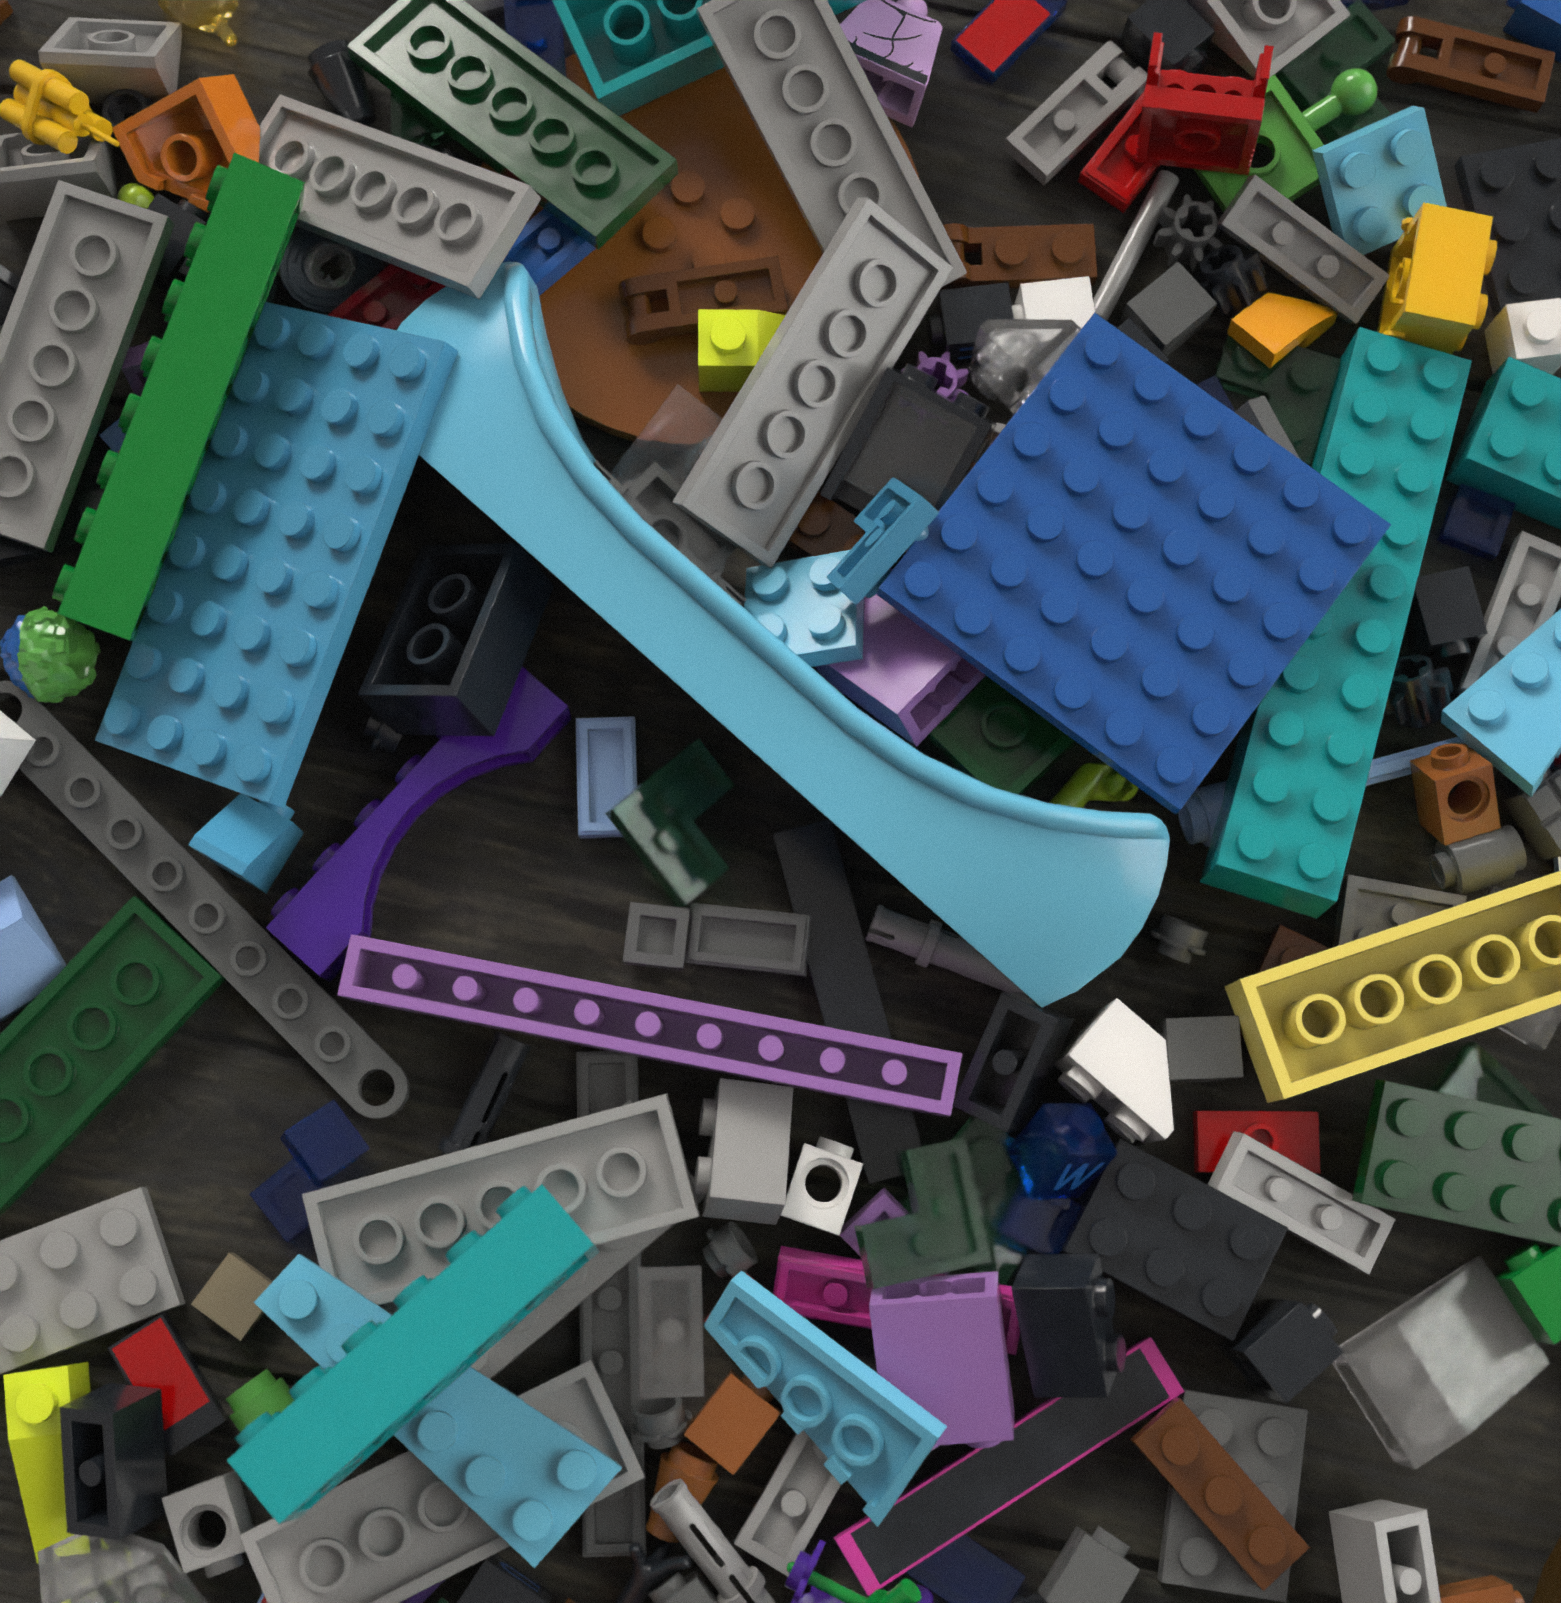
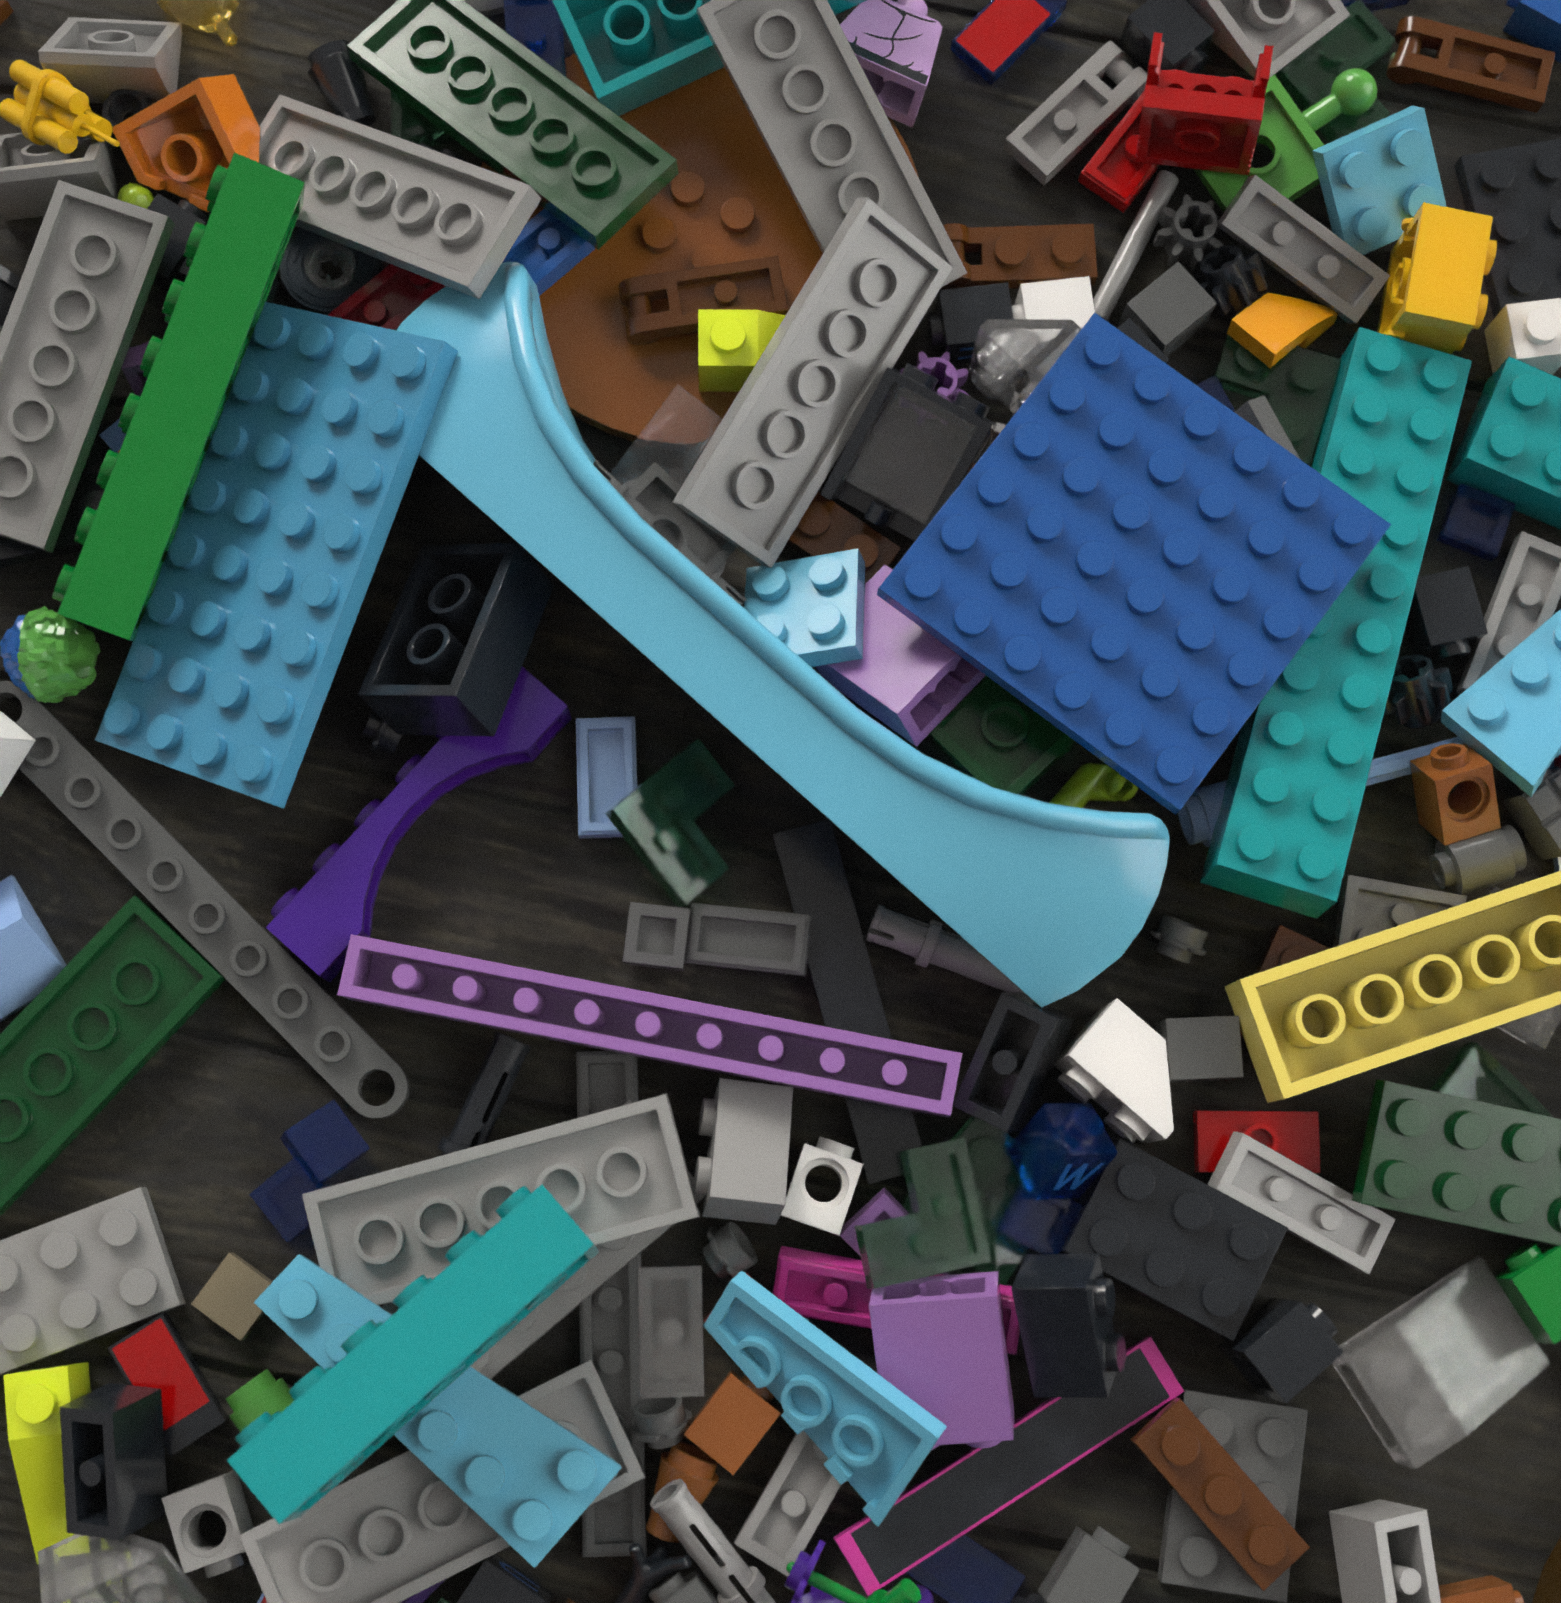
dark azure slope [189,793,304,894] -> none
dark azure plate [826,477,940,605] -> none

